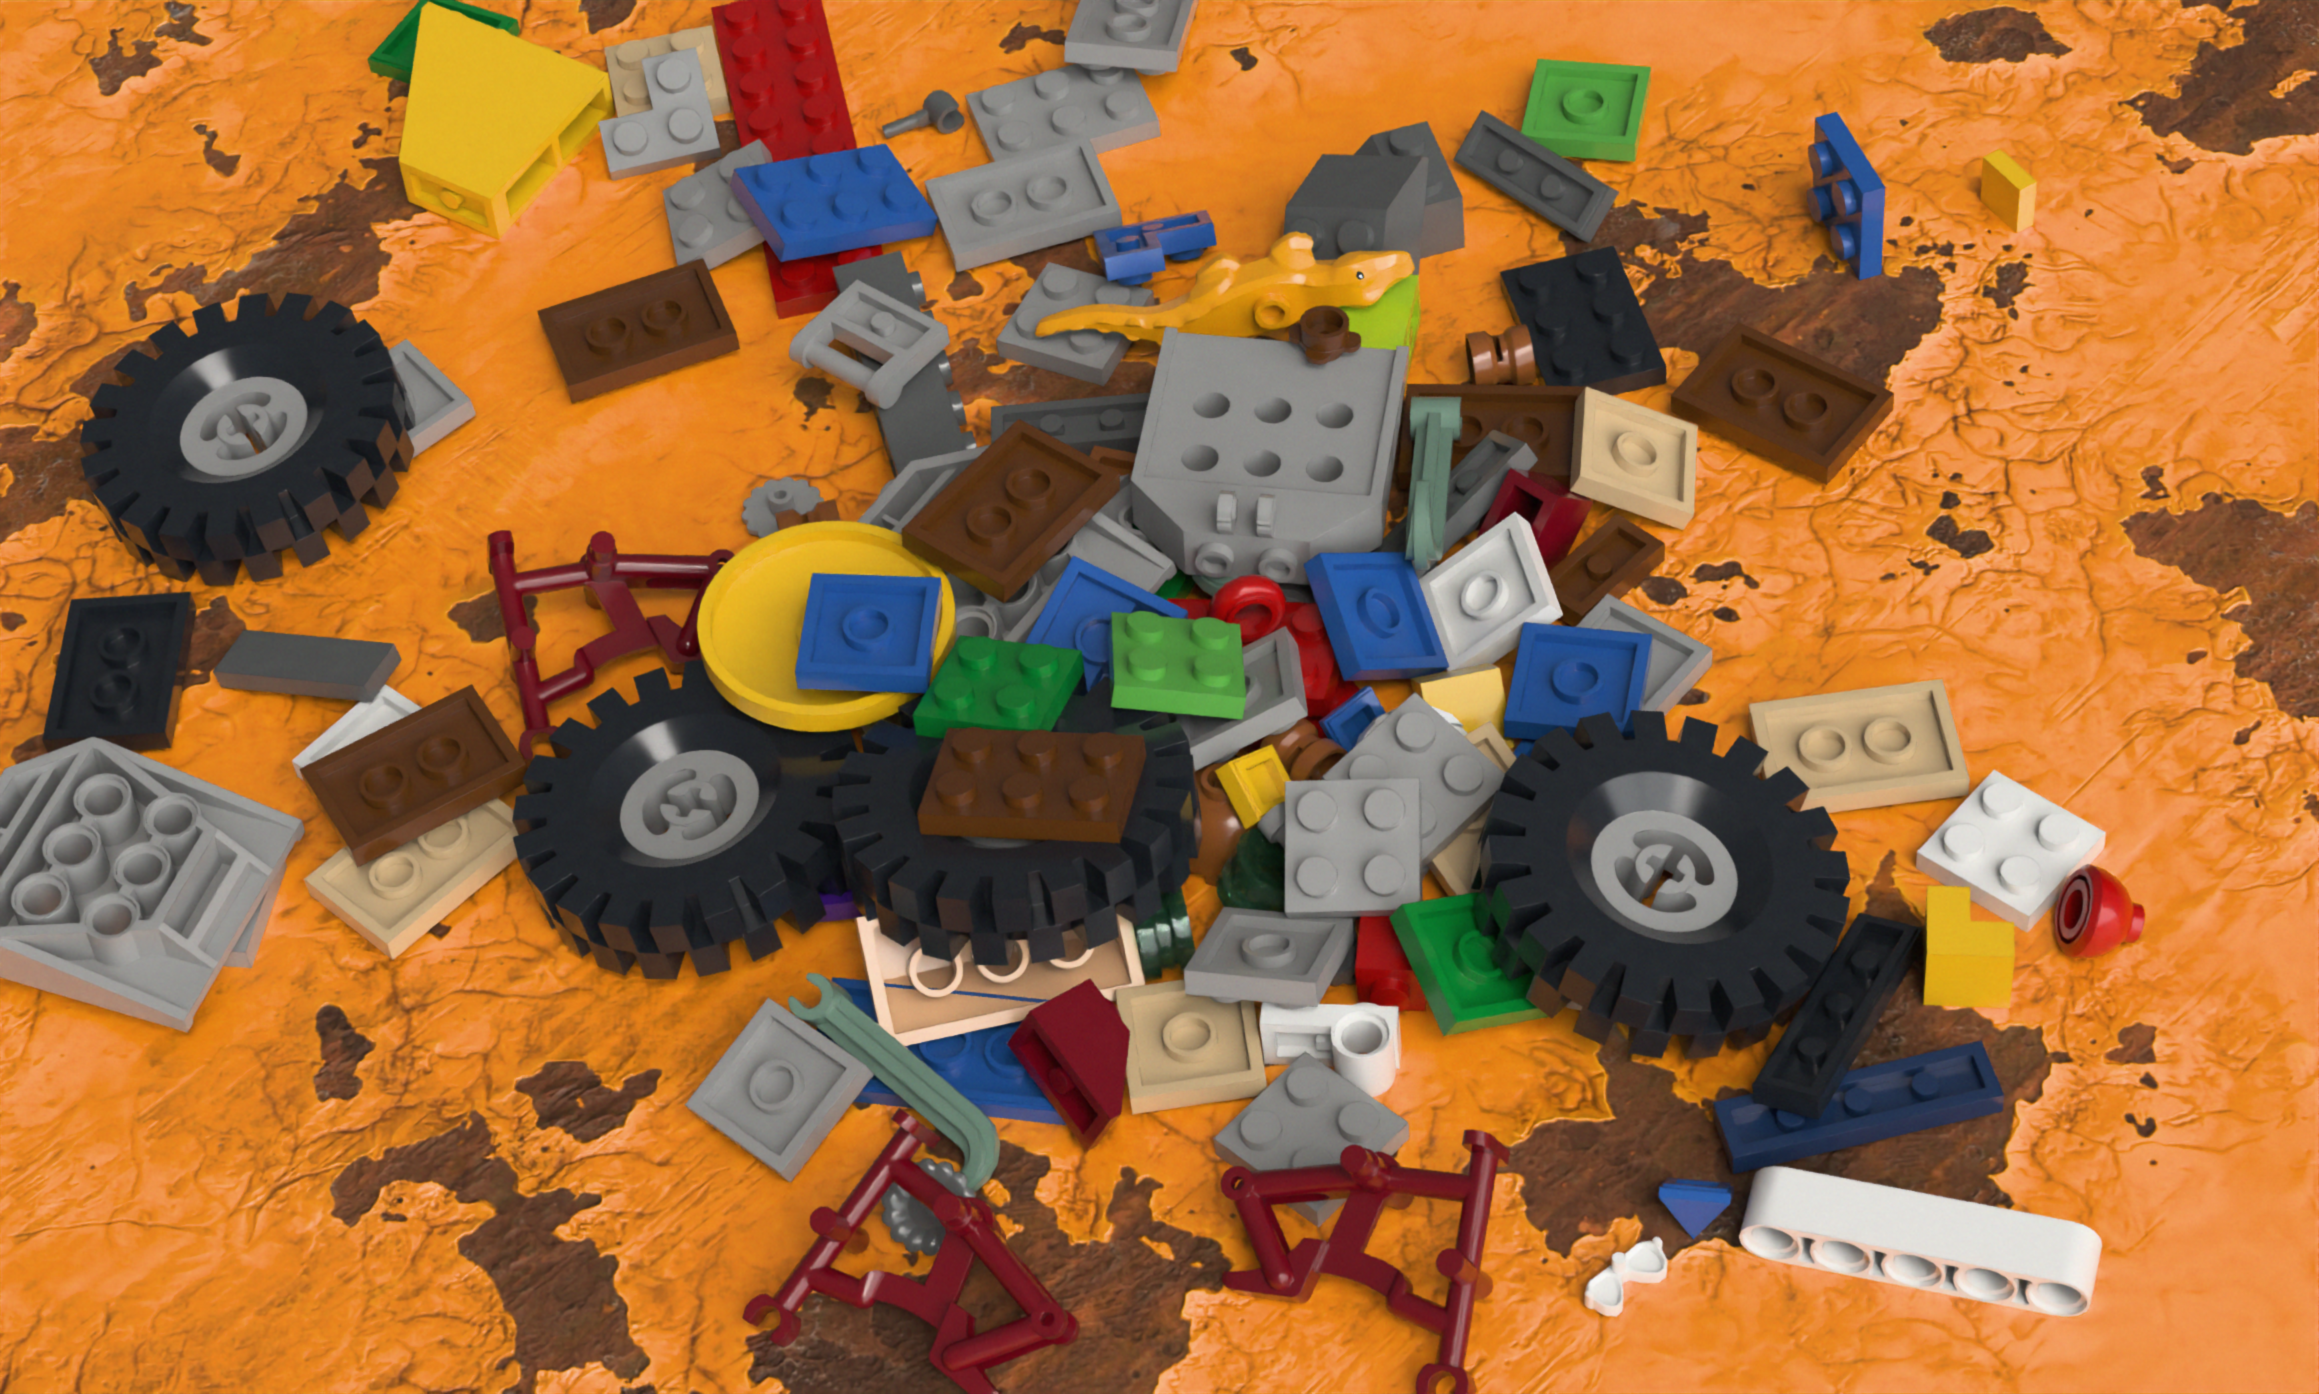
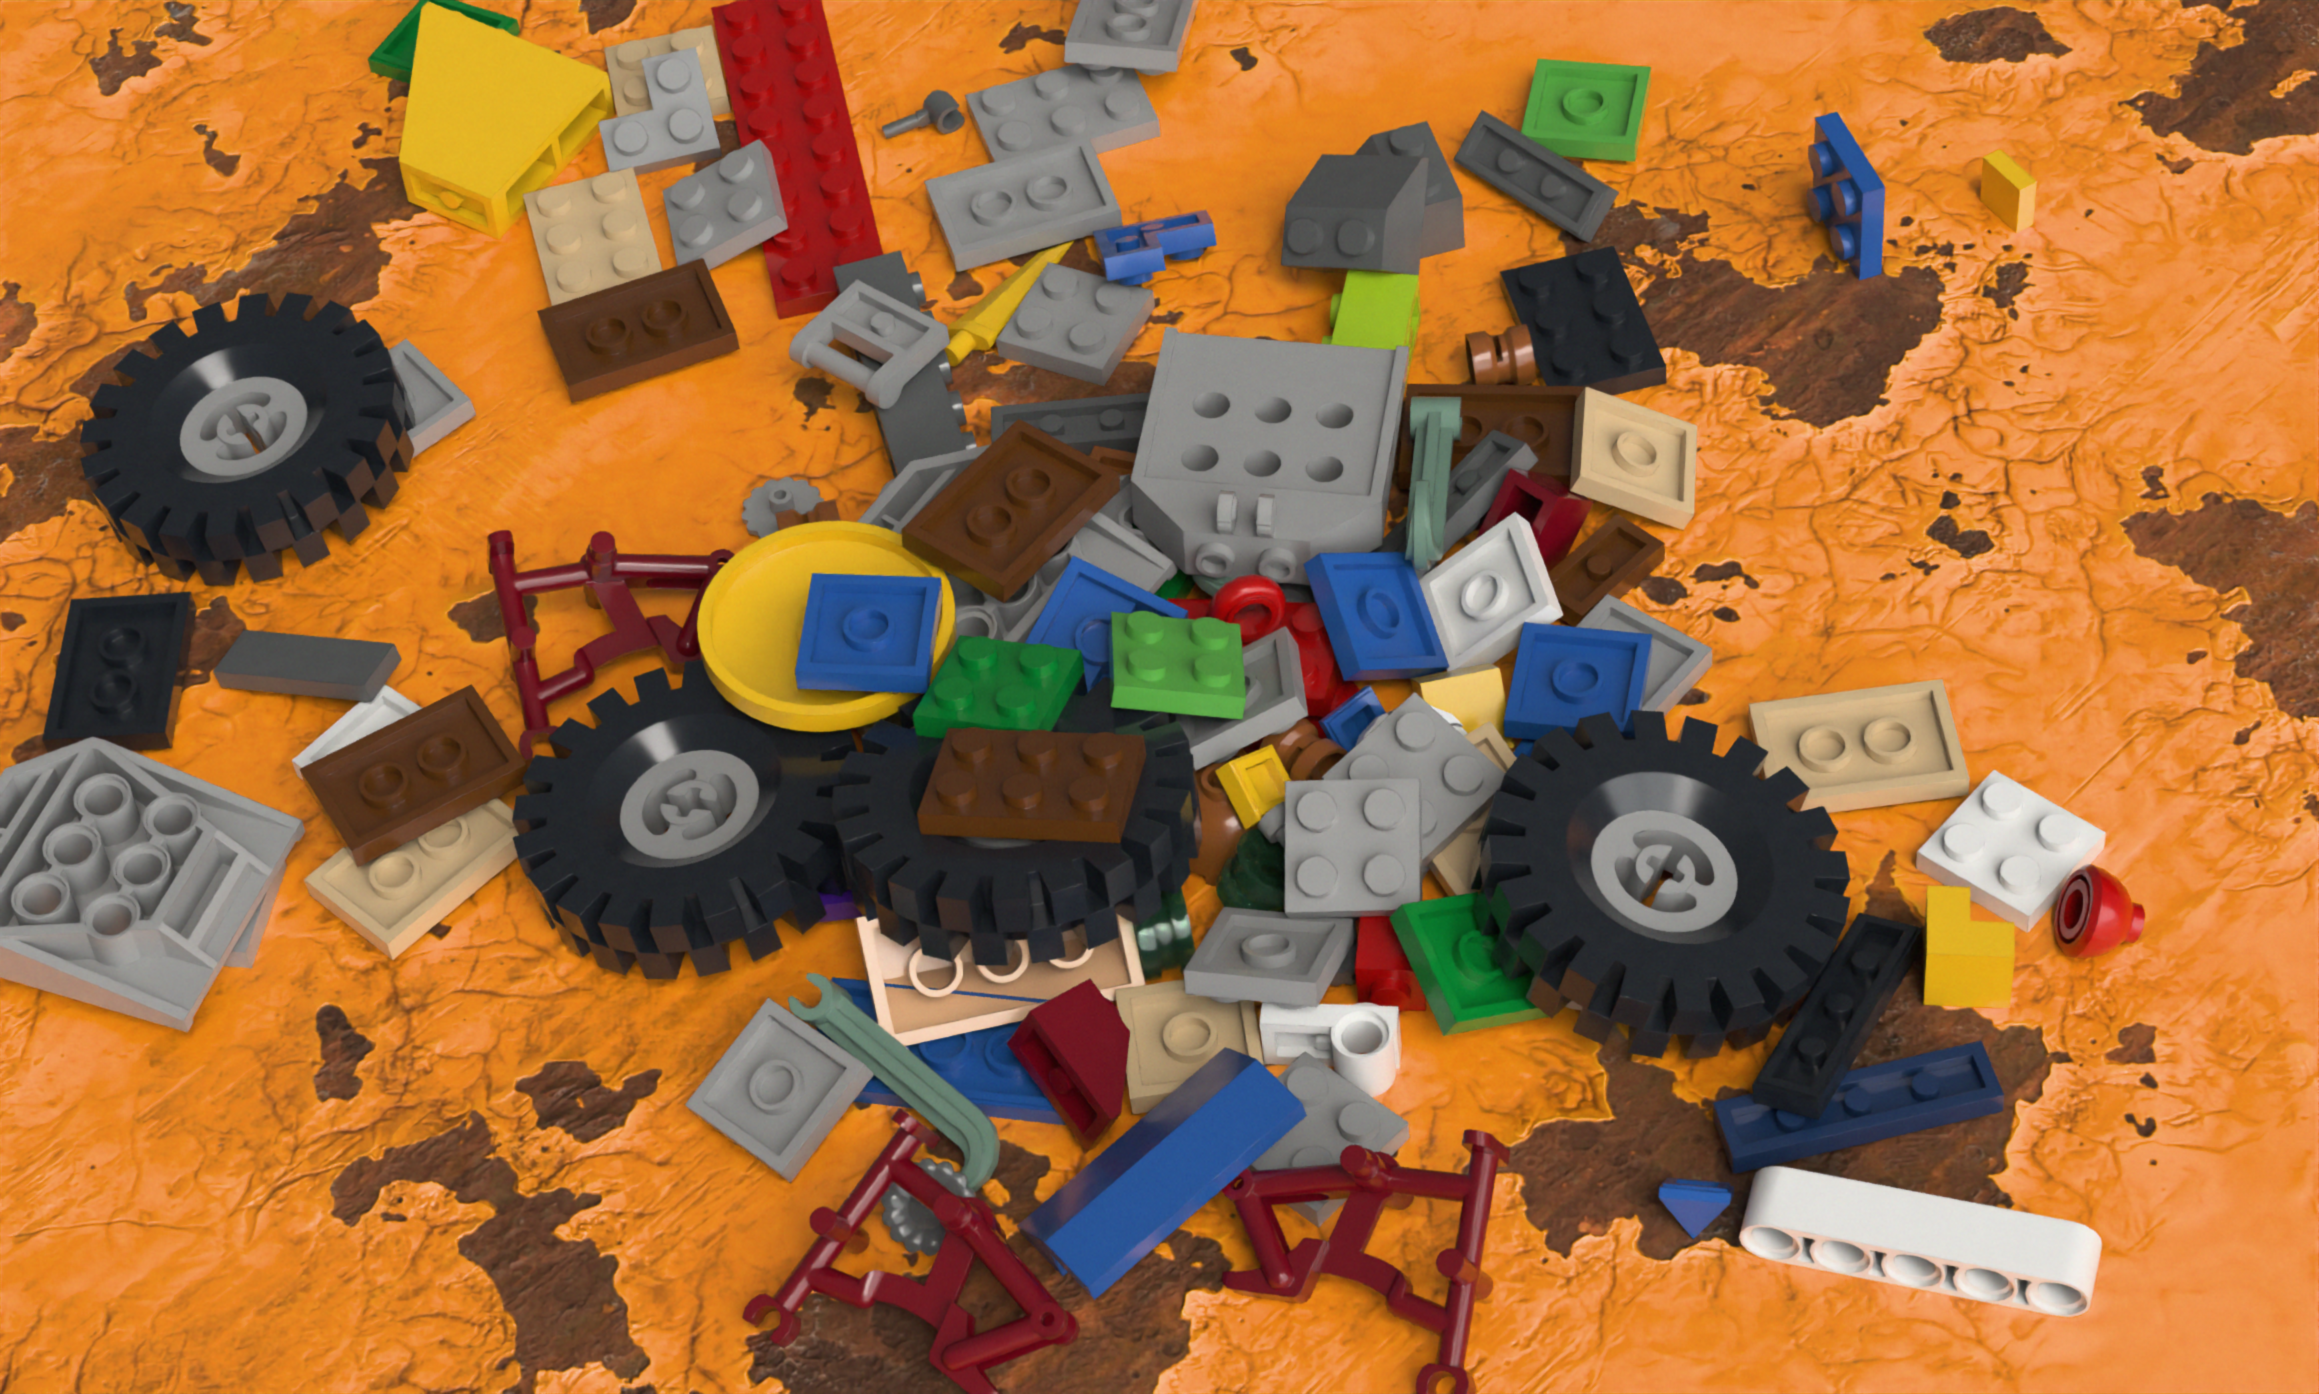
blue plate [730,144,938,262] -> none
light orange animal [1035,231,1415,346] -> none
reddish brown plate [1288,305,1361,365] -> none
white piece [1584,1236,1668,1317] -> none
reddish brown plate [1671,322,1894,485] -> none
none -> tan plate [523,167,663,306]
none -> yellow bar [944,239,1076,367]
none -> blue slope [1017,1047,1307,1300]

